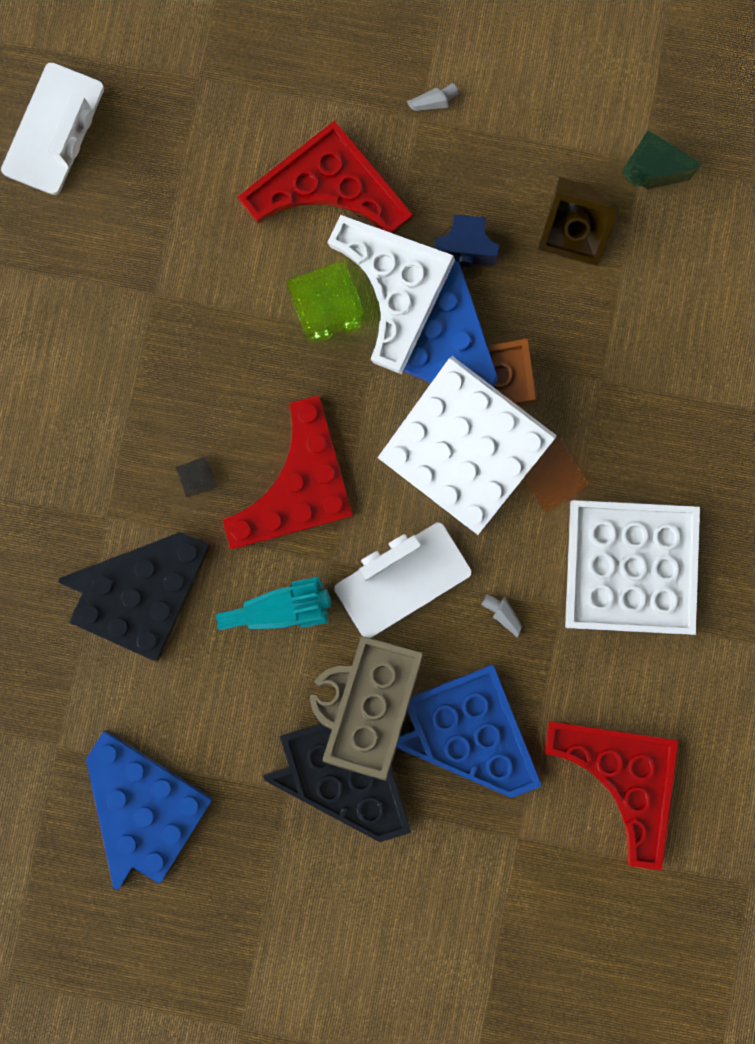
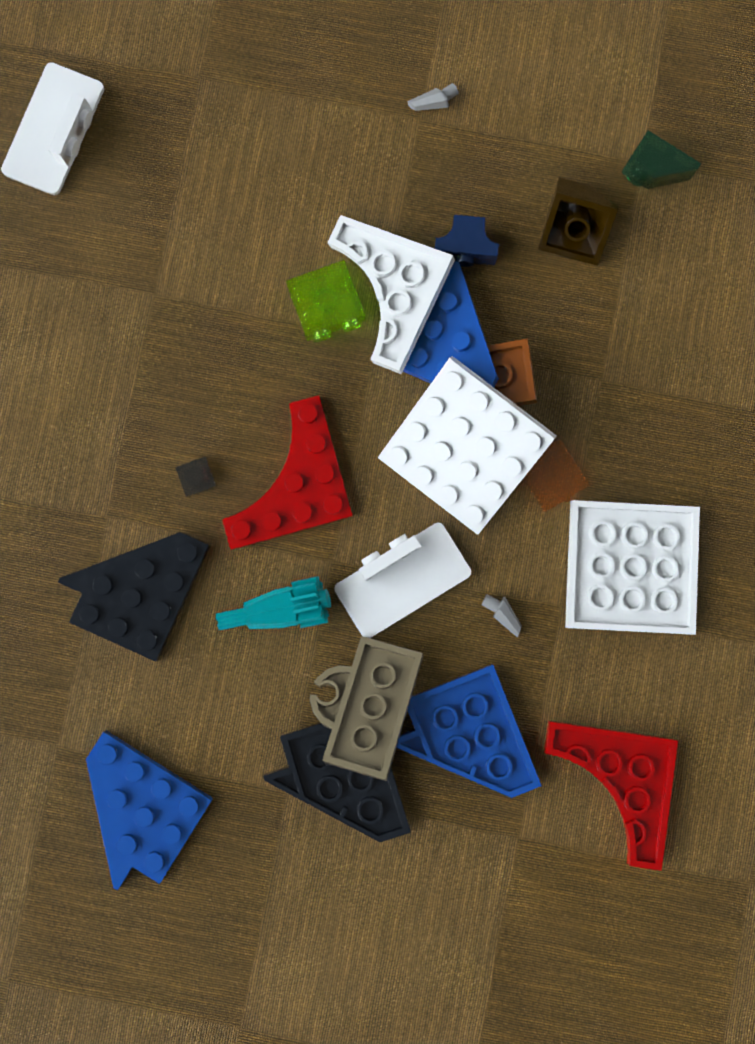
red plate [237,120,413,234] -> none

